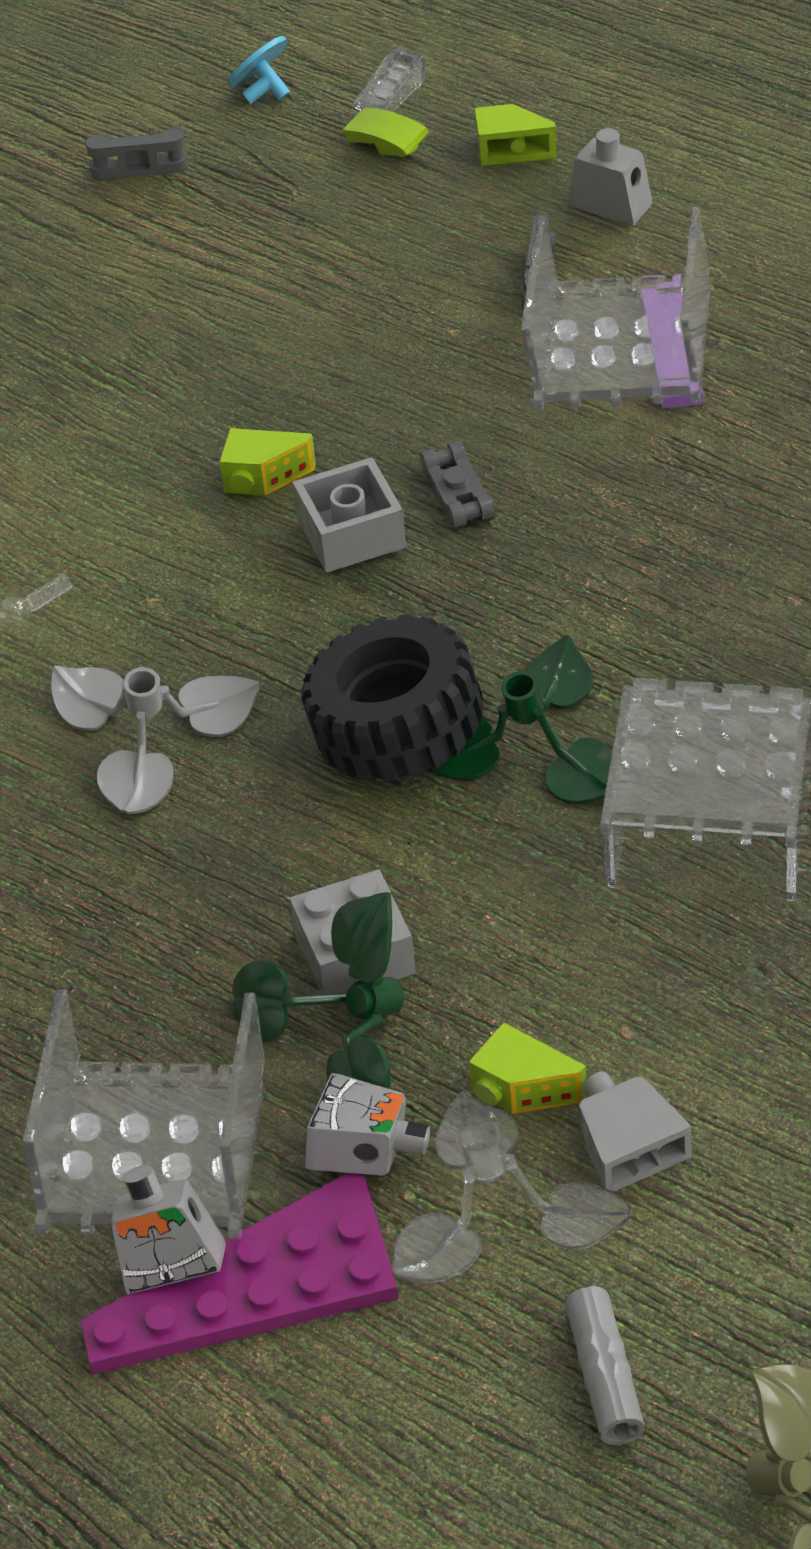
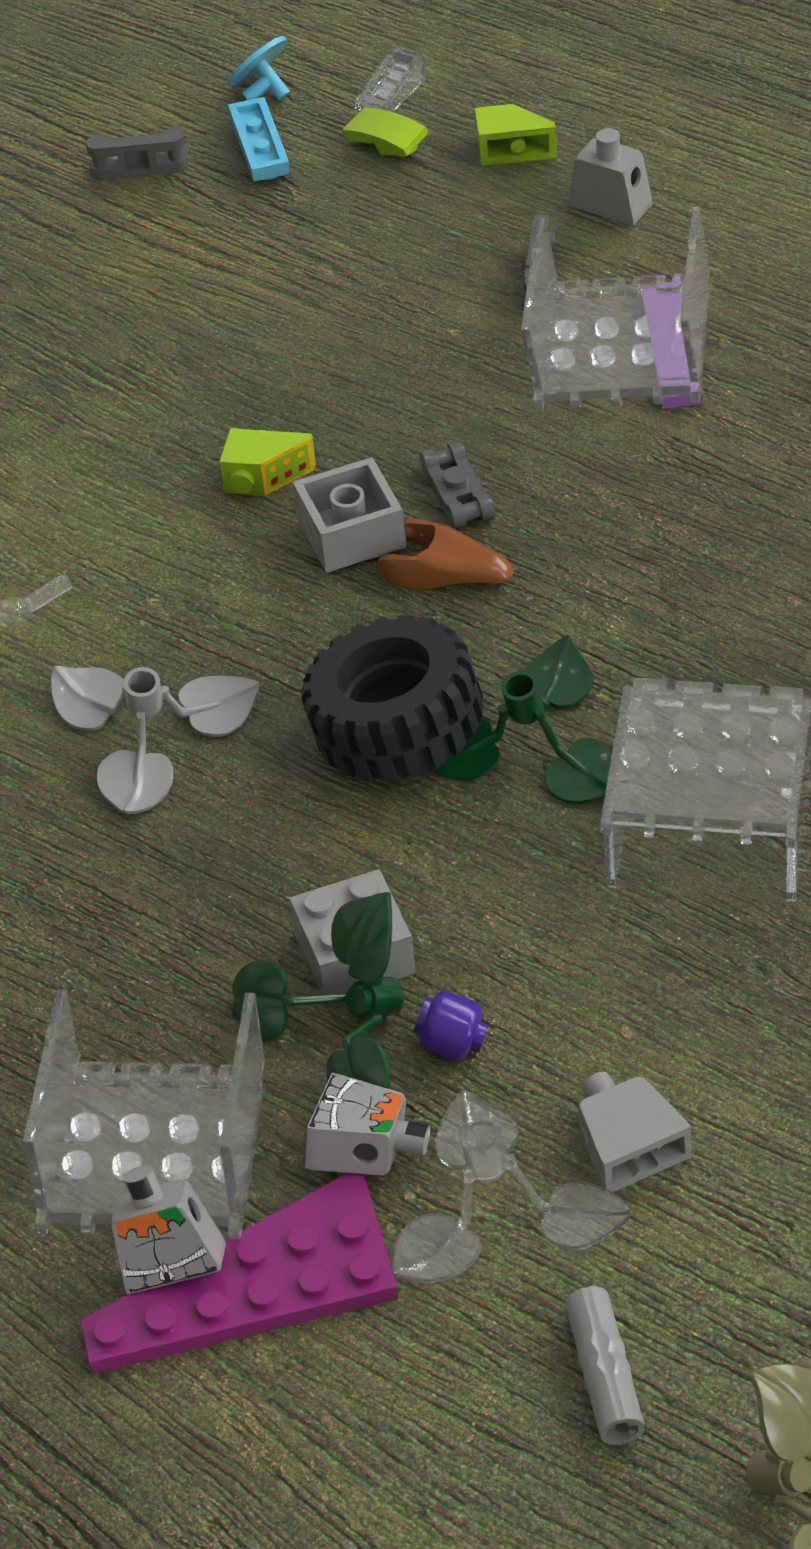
lime slope [469,1022,587,1114] -> none
none -> medium azure plate [228,97,290,182]
none -> dark orange animal [377,518,514,590]
none -> dark purple head [413,990,489,1062]

